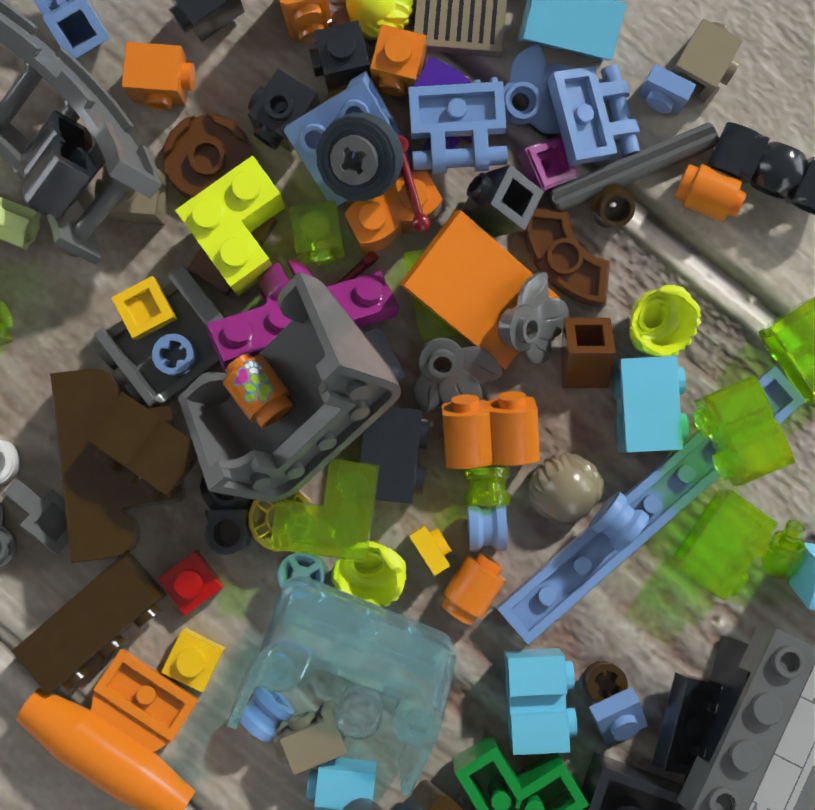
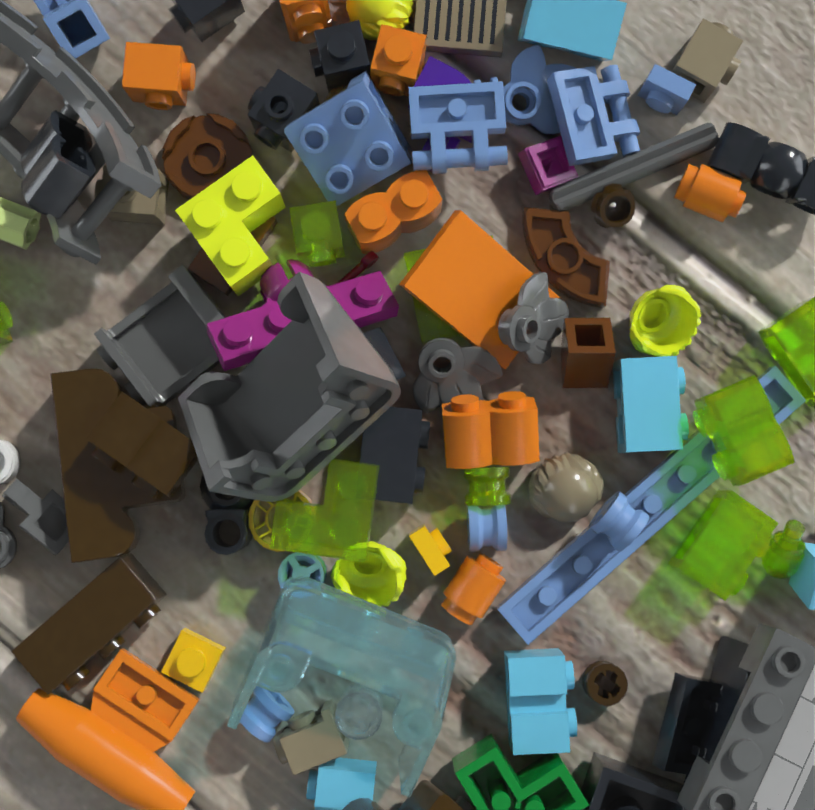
yellow plate [111,276,177,341] -> none
medium blue bush [152,334,198,377] -> none
red plate [158,550,225,616] -> none
orange brick [223,353,294,429] -> none
black wheel [316,113,403,201] -> none
dark red hinge [397,135,430,232] -> none
black brick [462,165,544,237] -> none
medium blue plate [589,687,648,746] -> none

